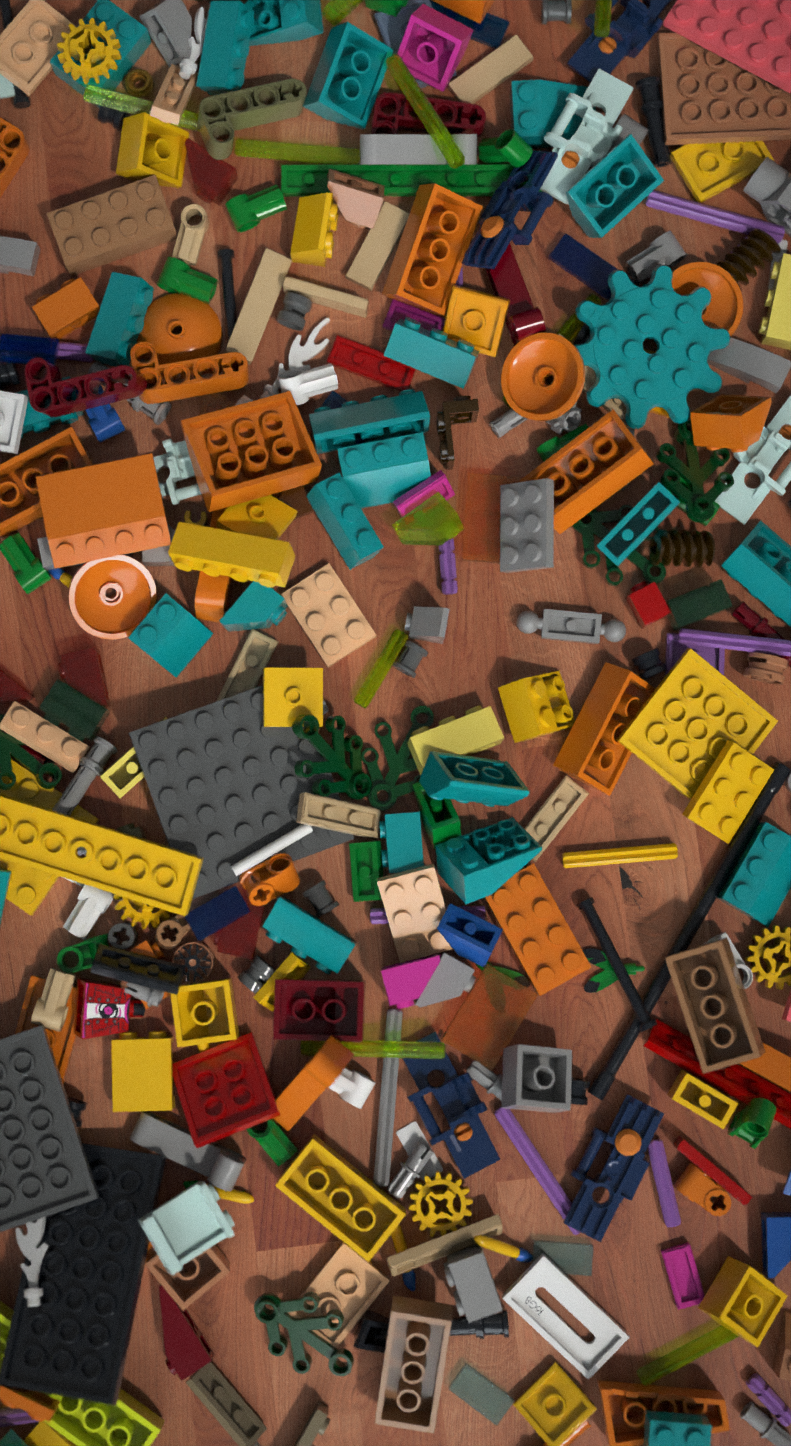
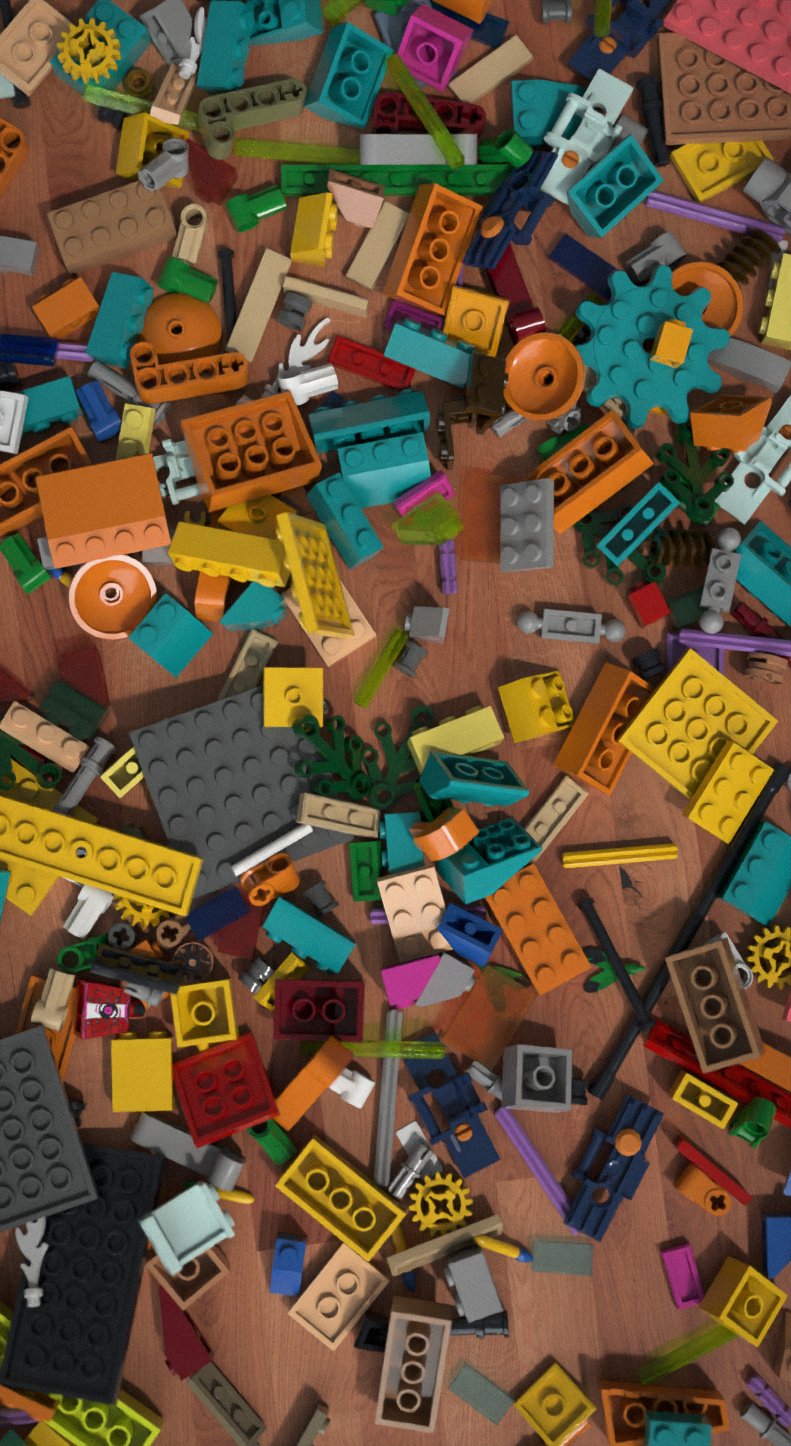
dark red beam [25,358,147,417] -> none
dark green plant [254,1292,354,1376] -> none
white piece [502,1253,630,1380] -> none
medium lavender axle [647,1139,681,1227] -> none
none -> light yellow plate [116,403,156,460]
none -> light grey piece [138,138,189,192]
none -> blue slope [270,1232,308,1297]
none -> yellow plate [276,512,355,639]
none -> orange brick [409,808,479,861]
none -> dark brown bracket [464,353,508,435]
none -> light orange brick [649,319,693,368]
none -> light grey plate [699,528,741,634]

